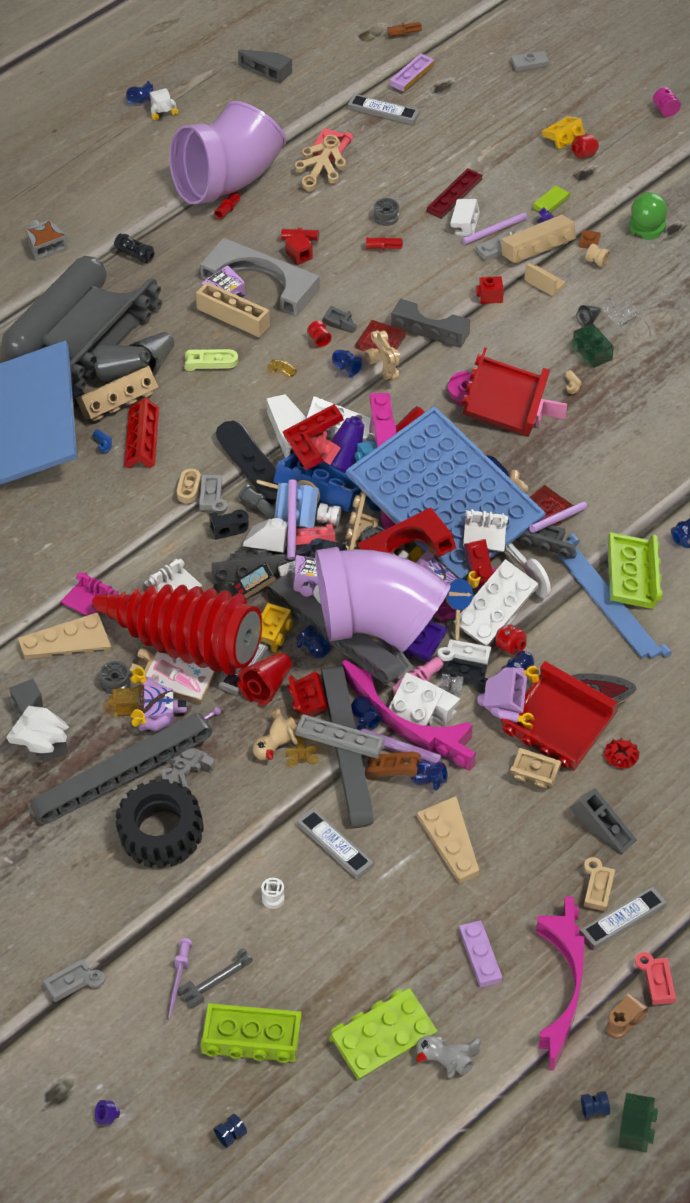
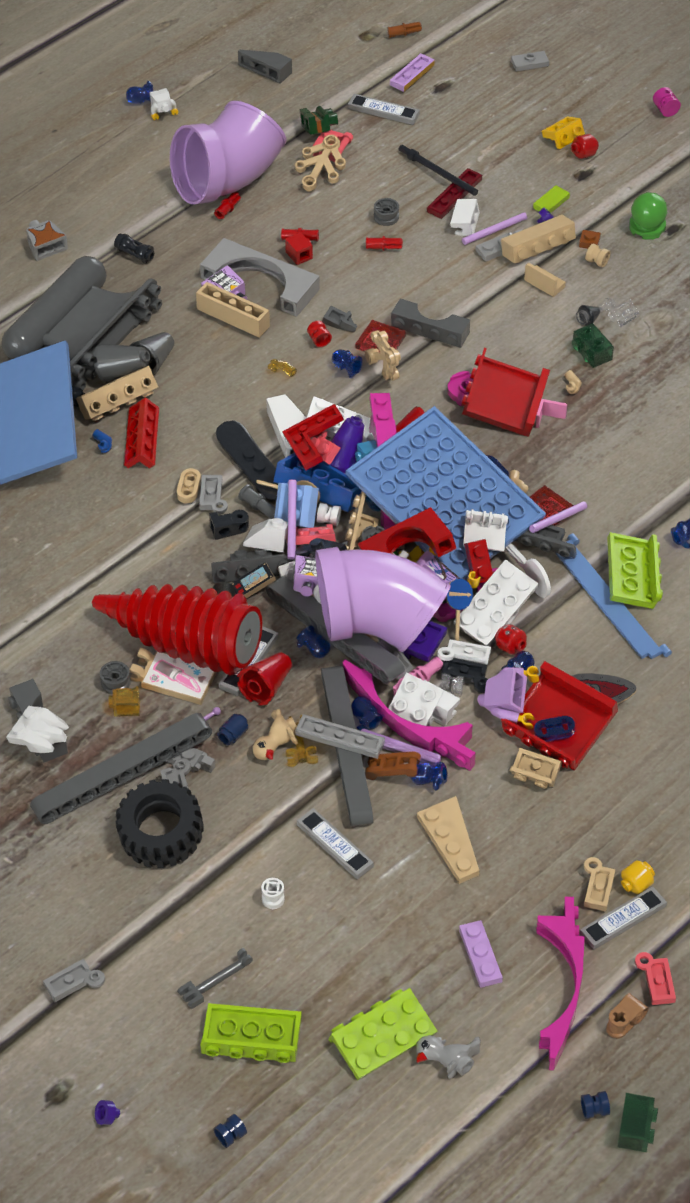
tan wing [18,612,112,659] -> none
dark pink hinge [61,572,119,616] -> none
torso [130,667,187,732] -> none
white hinge [144,558,202,591] -> none
lavender sword [168,938,192,1019] -> none
yellowish green plate [184,349,238,372] -> none
yellow bracket [260,603,294,653] -> none
red bracket [288,671,328,717] -> none
red brick [476,276,504,304] -> none
dark grey slope [570,788,637,854] -> none
red gear [604,737,640,769] -> none
none -> dark blue brick [217,714,249,745]
none -> dark green hips [299,106,338,135]
none -> black bar [398,145,478,196]
none -> clear blue beam [534,716,575,742]
none -> yellow head [621,860,655,894]

